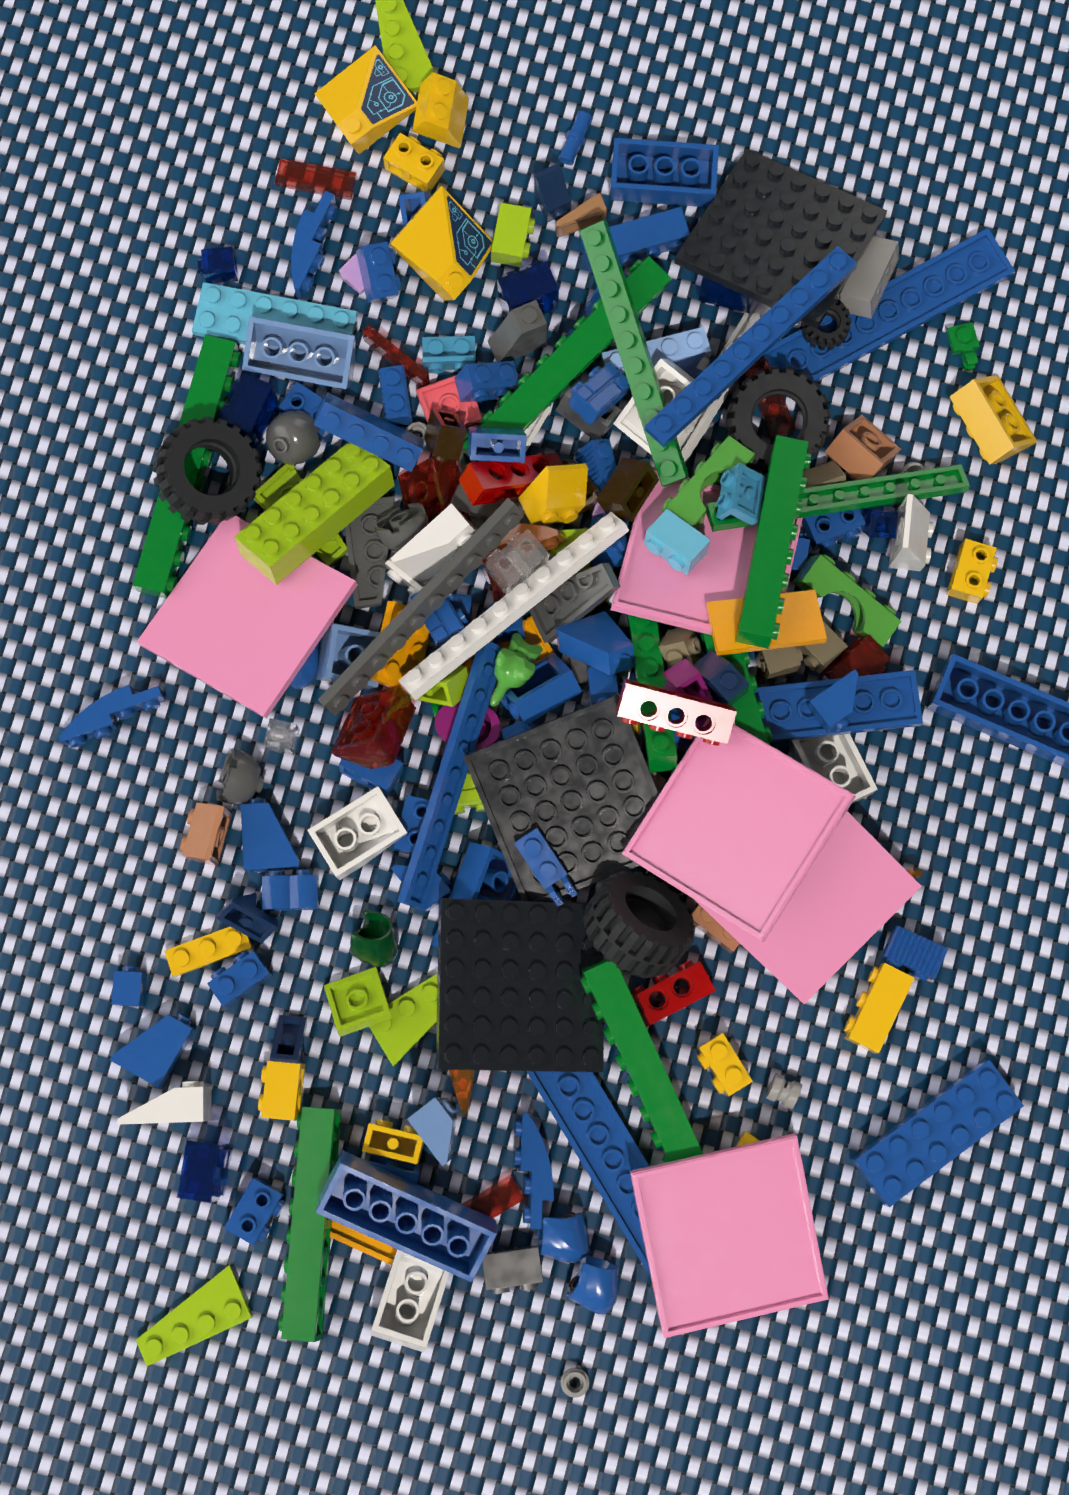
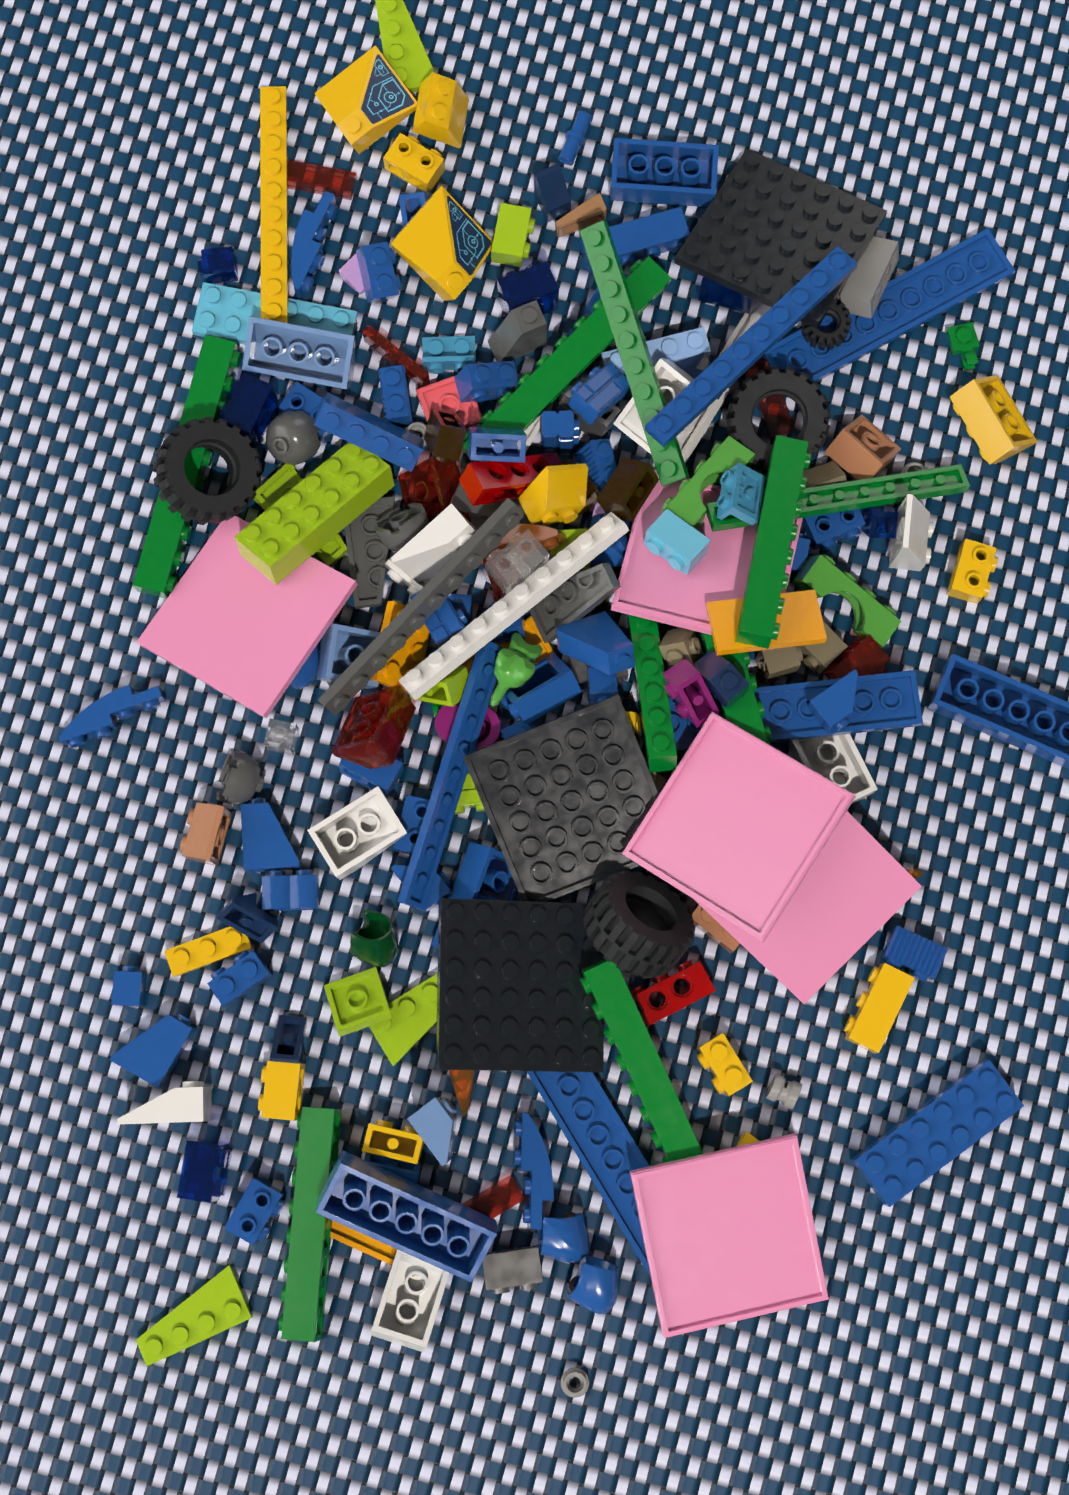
blue hinge [514,827,578,906] -> none
brick [616,678,737,746] -> none
none -> yellow plate [260,86,288,323]
none -> blue brick [541,410,579,454]

